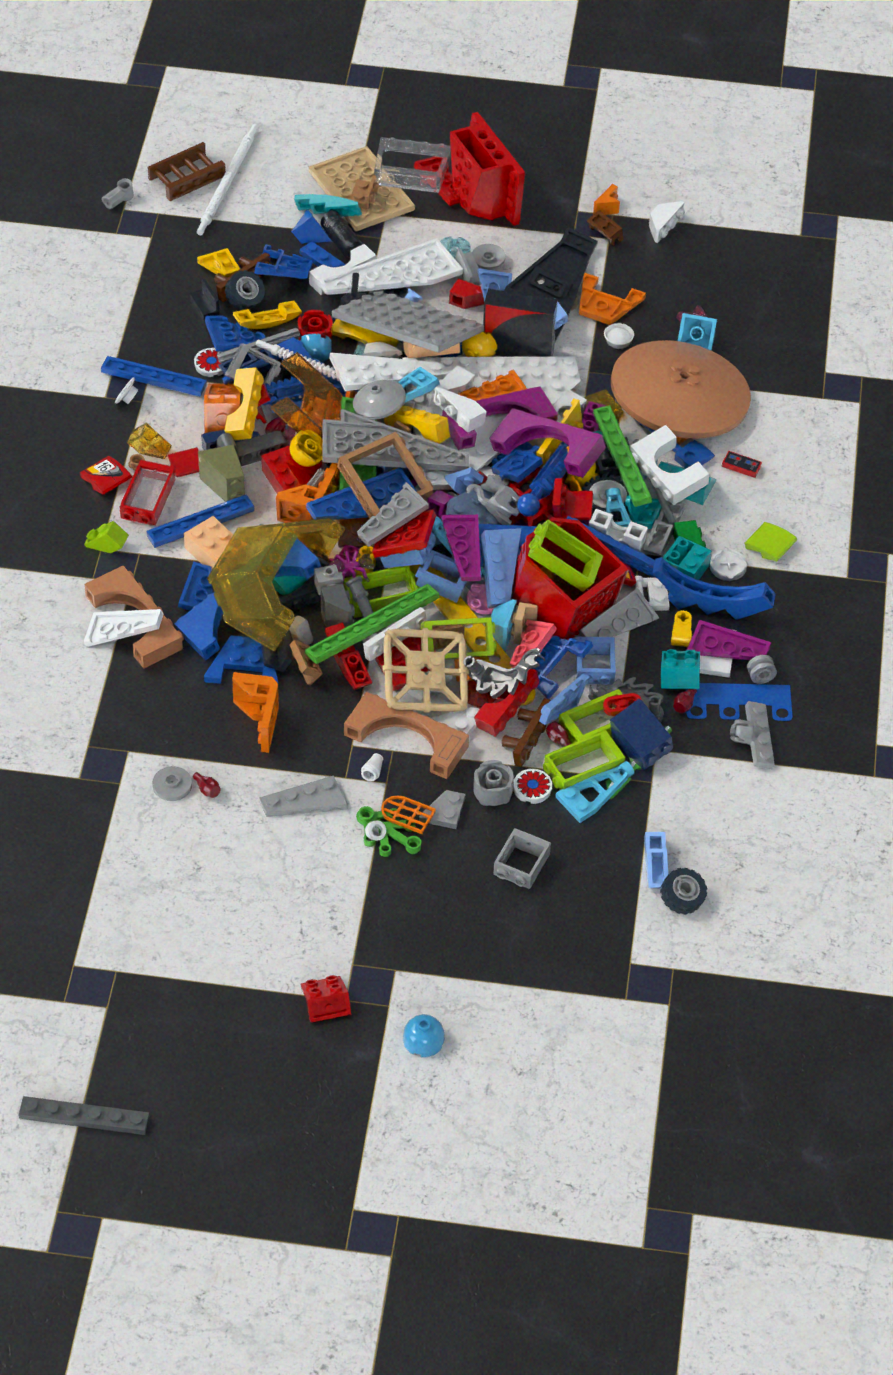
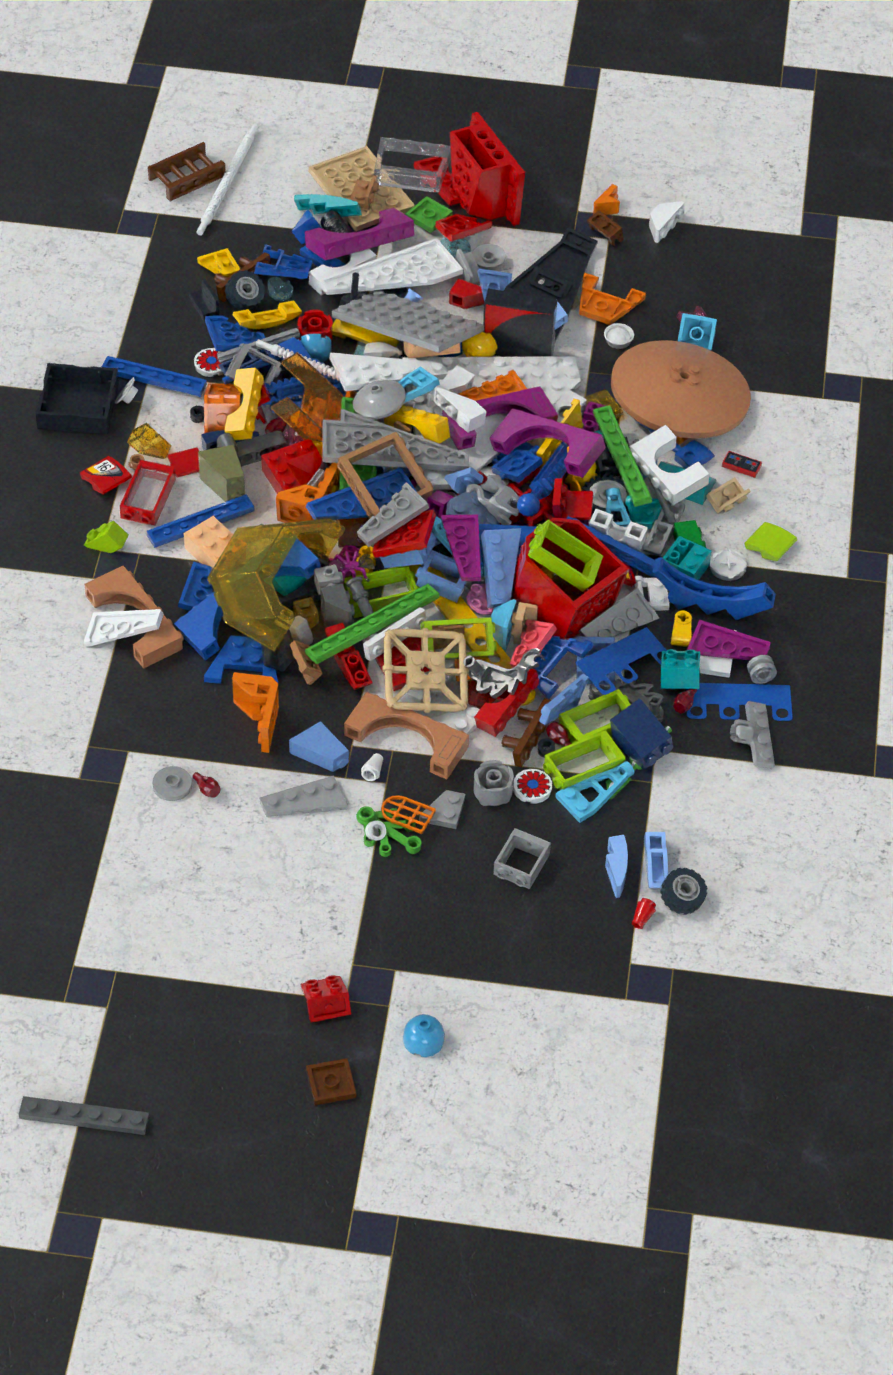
light grey piece [102,178,134,209] -> none
yellow cylinder [289,429,322,467] -> none
red plate [603,693,642,716] -> none
none -> black tile [36,363,119,434]
none -> black bush [190,405,204,423]
none -> clear light blue hair [267,276,293,301]
none -> medium blue slope [289,721,349,772]
none -> clear yellow brick [294,597,319,628]
none -> magenta arch [305,208,415,260]
none -> reddish brown tile [306,1058,356,1105]
none -> bright green plate [405,196,453,233]
none -> red wing [435,214,492,242]
none -> black bush [538,738,555,758]
none -> blue piece [575,627,667,695]
none -> light blue slope [605,835,628,898]
none -> red cone [631,898,656,929]
none -> tan bracket [706,477,751,514]

